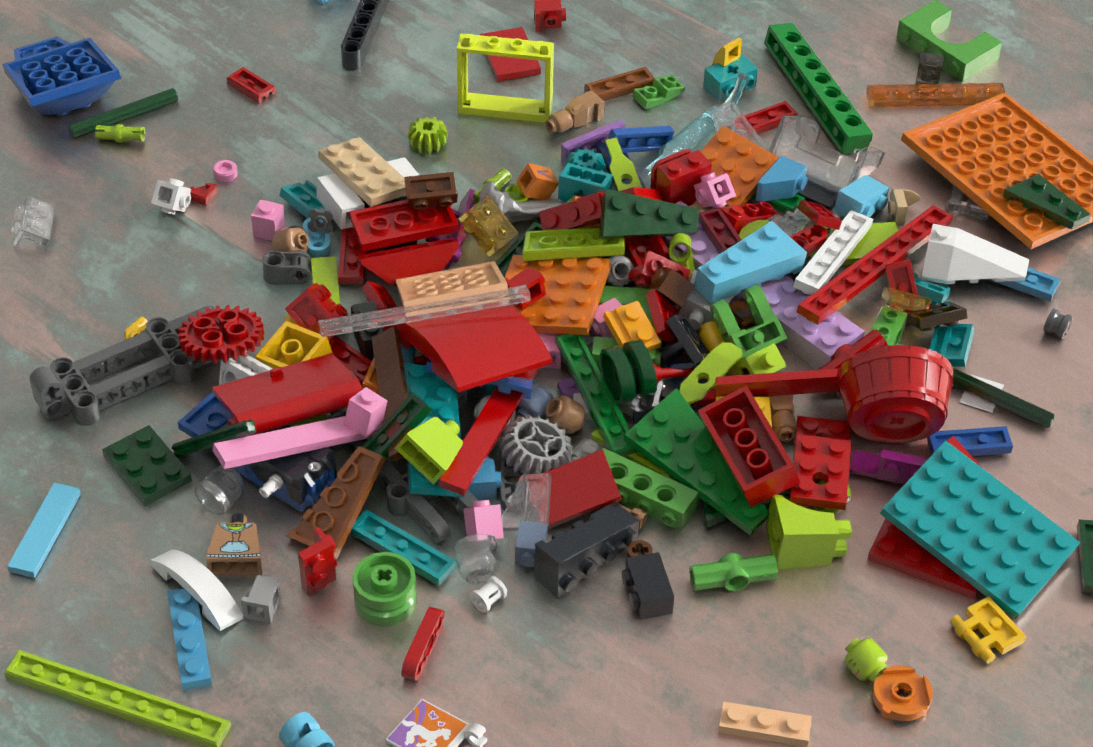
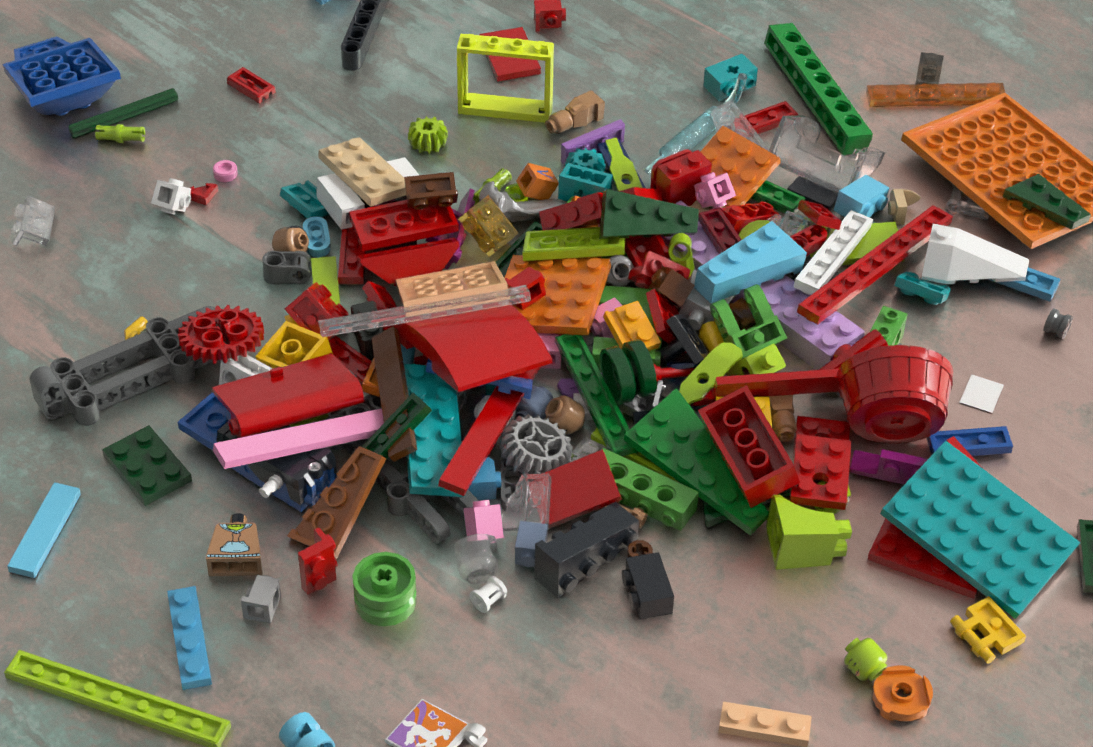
white slope [149,549,243,631] -> none
dark green axle [171,419,256,458] -> none
clear helmet [194,466,245,515] -> none
bright pink brick [251,200,285,241] -> none
dark grey plate [308,208,333,233] -> none
bright pink brick [344,387,388,438] -> none
teal plate [350,510,456,586] -> none
lime torso [395,417,463,485] -> none
red beam [401,607,445,681] -> none
dark orange tile [584,67,654,101] -> none
blue plate [604,126,675,154] -> none
bright green slope [632,75,685,109] -> none
bright green piece [689,553,778,591] -> none
yellow slope [712,38,742,67] -> none
dark azure slope [756,155,808,202] -> none
clear yellow wing [882,286,932,312] -> none
red plate [885,259,921,312] -> none
bright green arch [896,0,1002,82] -> none
dark brown plate [904,301,968,331] -> none
teal plate [930,324,974,367] -> none
dark green axle [953,368,1055,428] -> none

